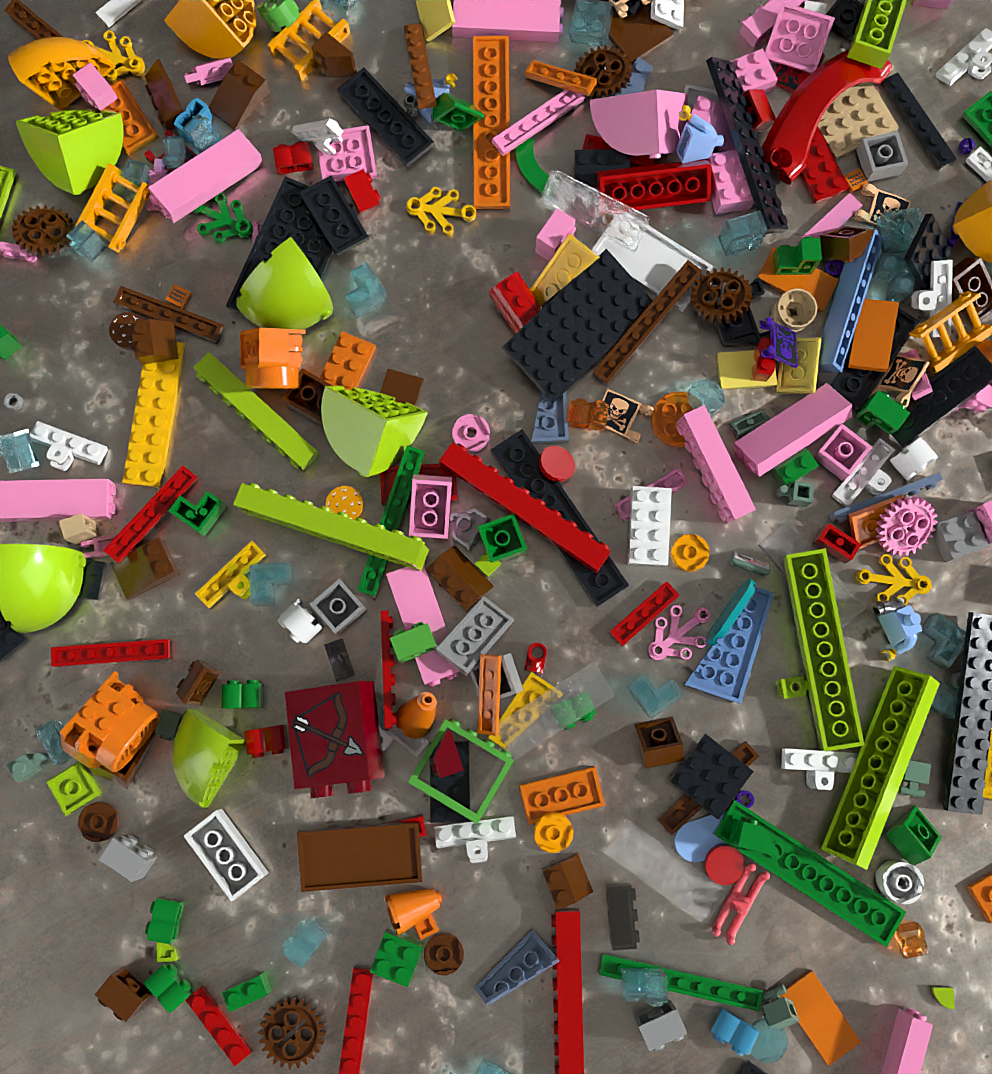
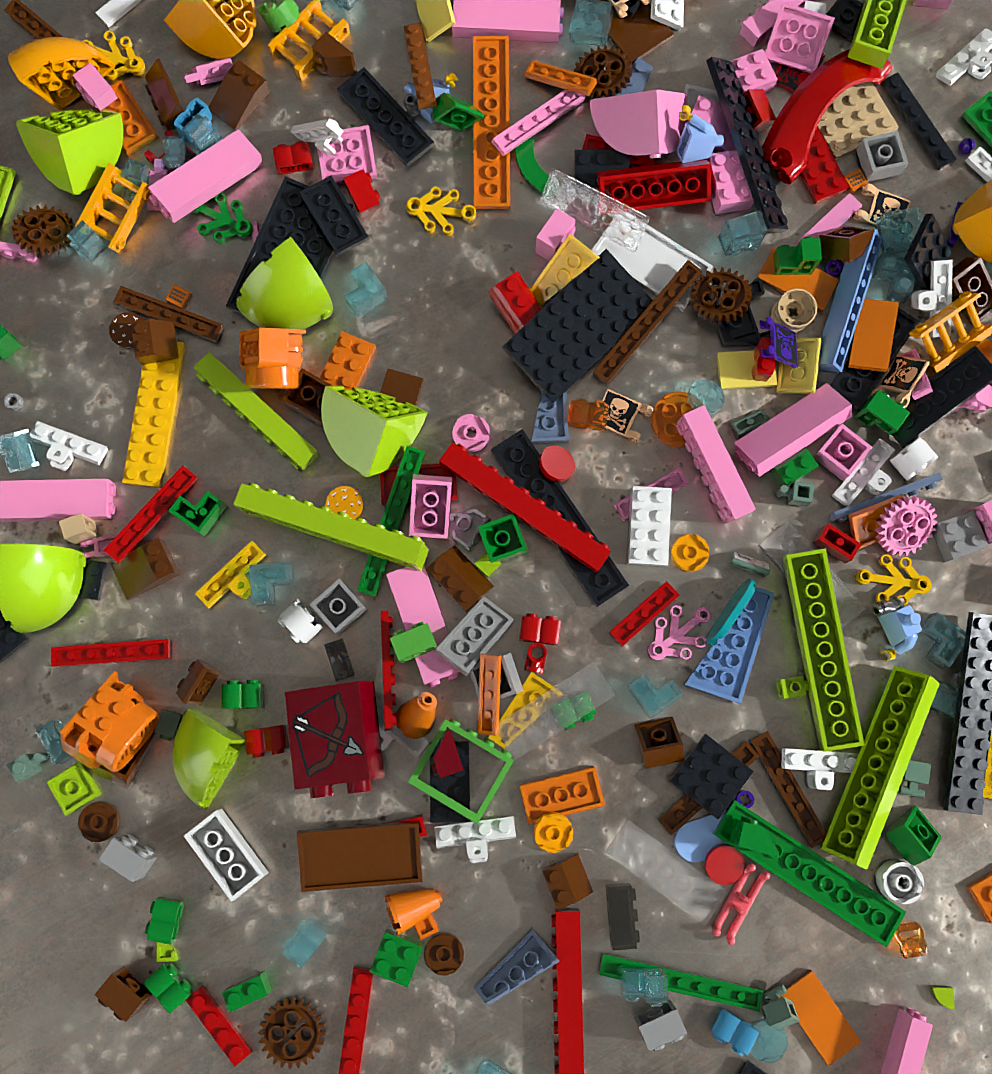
none -> red brick [519,613,561,646]
none -> reddish brown plate [750,731,827,848]

